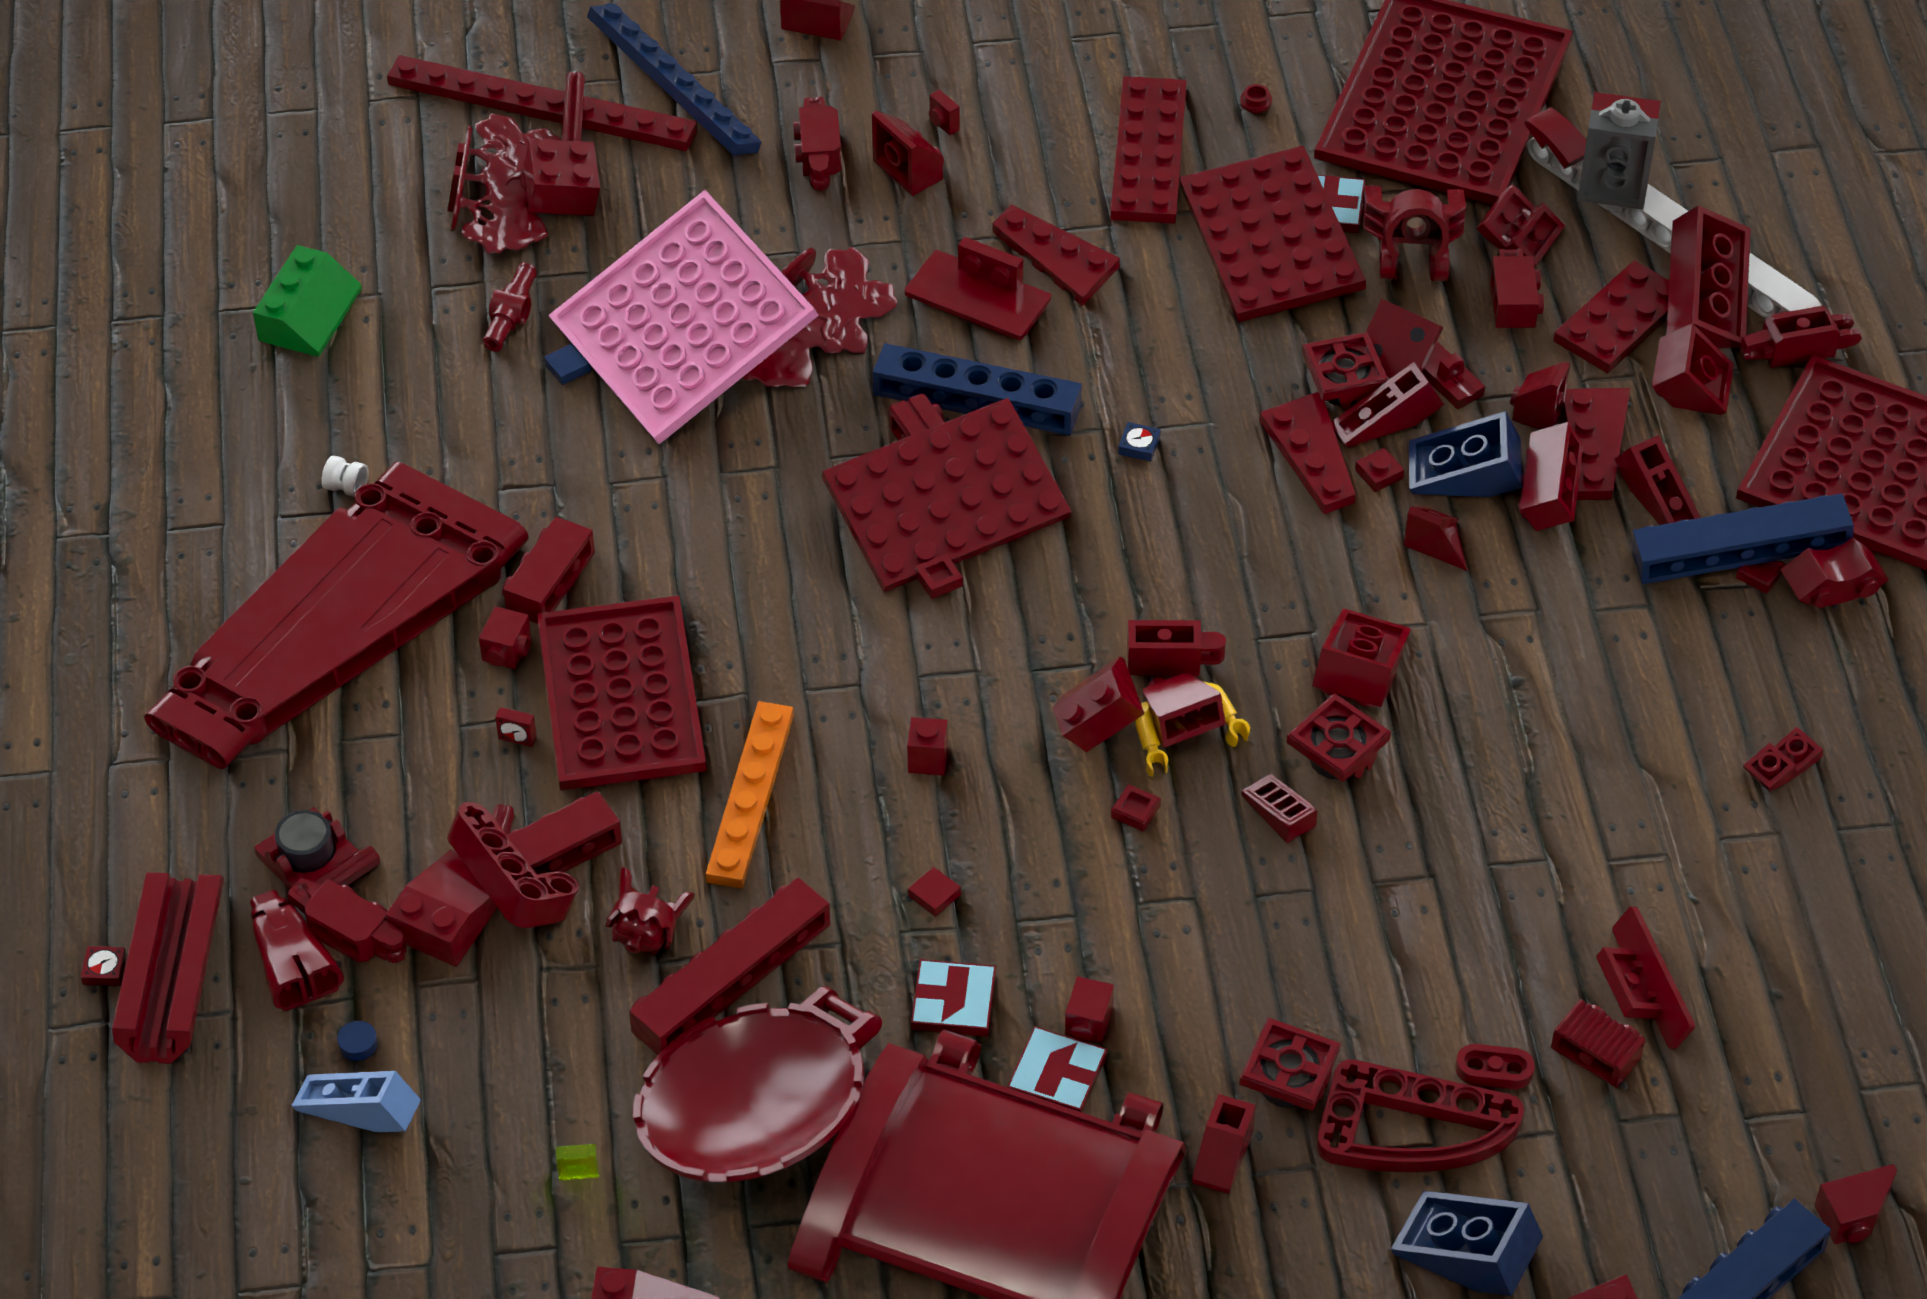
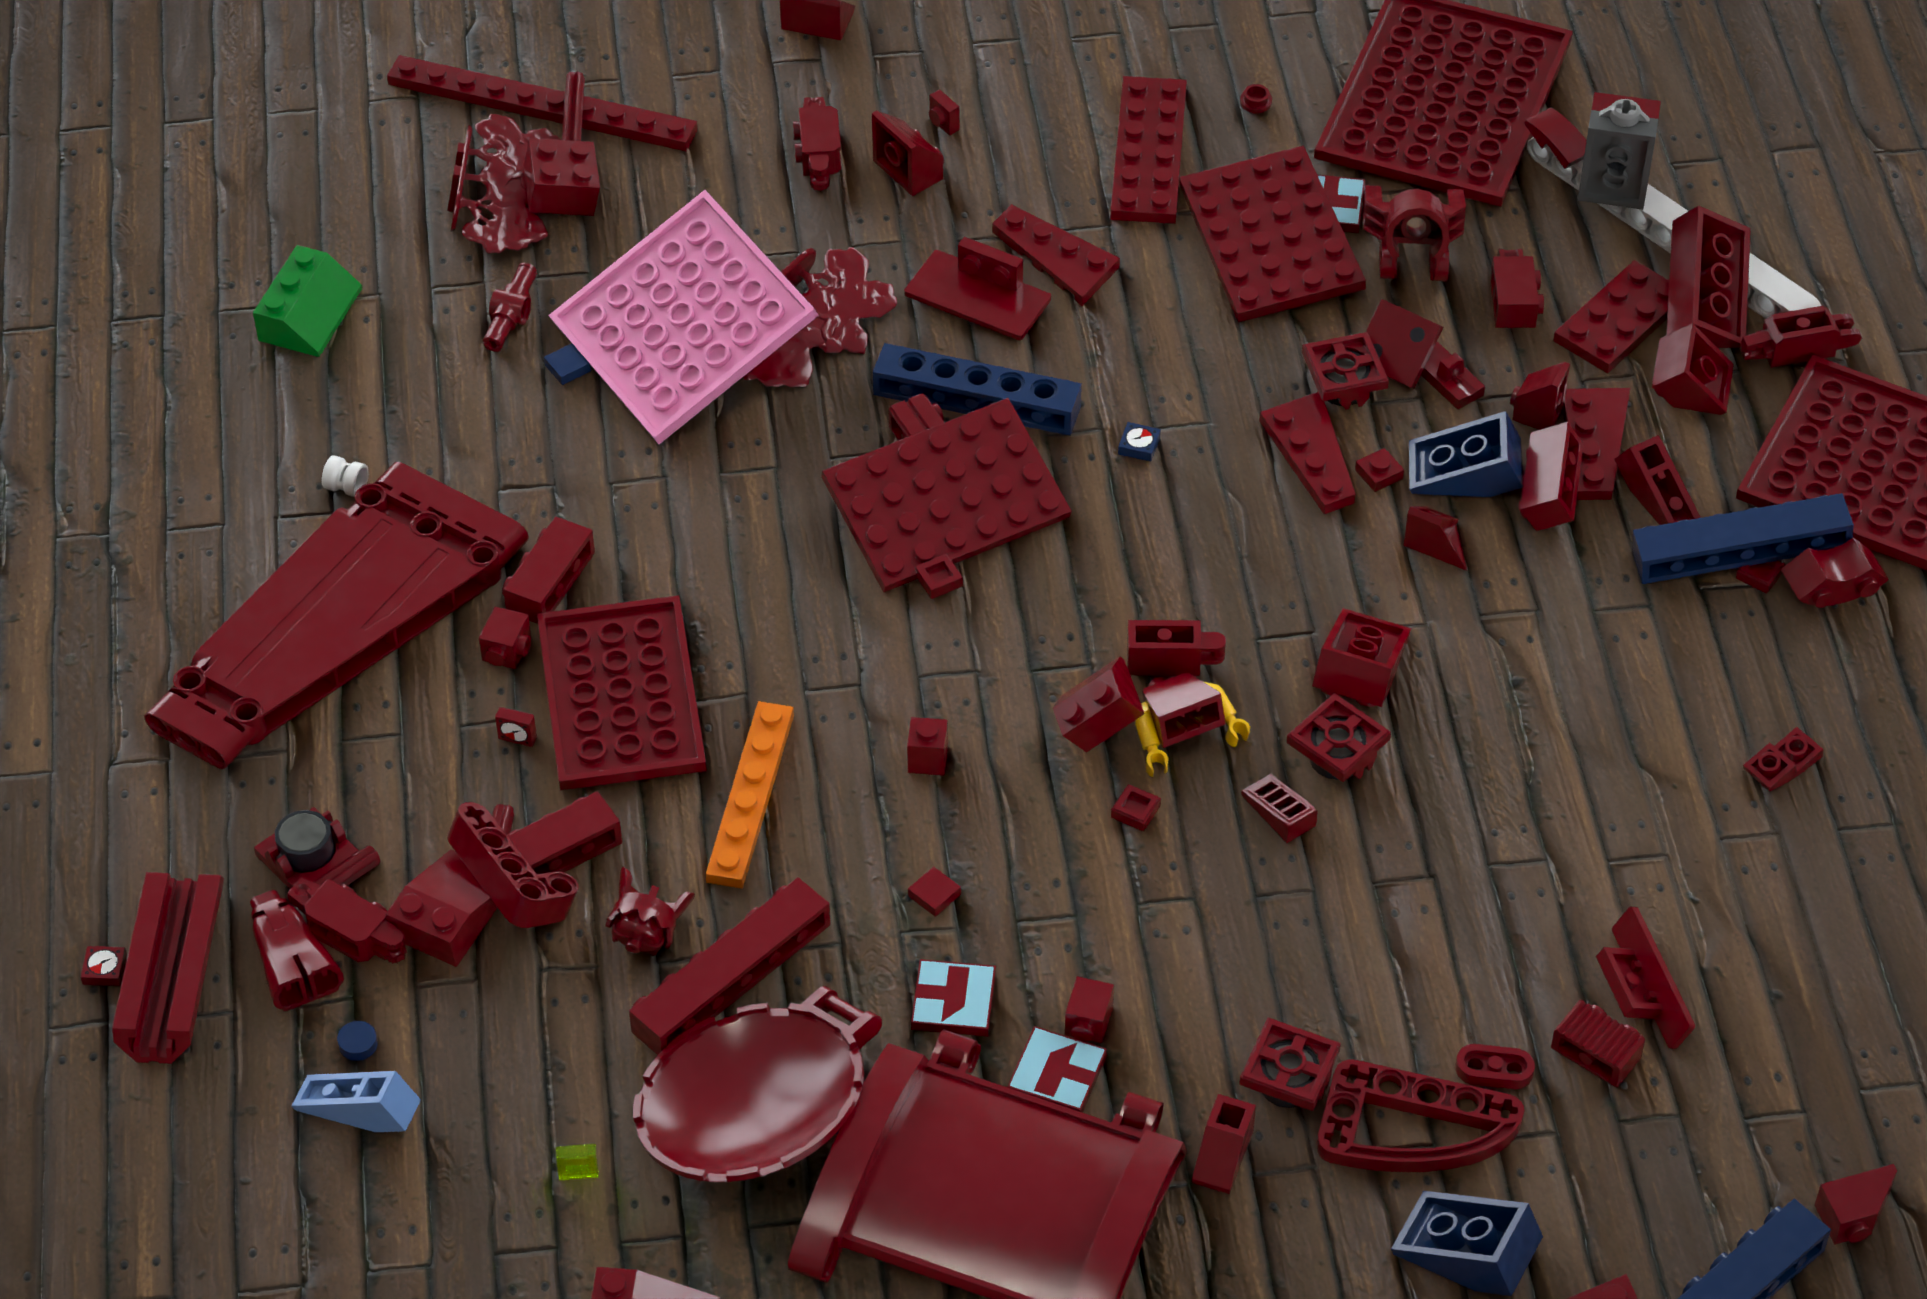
dark blue plate [587,3,762,155] -> none
dark red slope [1331,362,1445,448] -> none
dark red slope [1476,184,1565,267] -> none

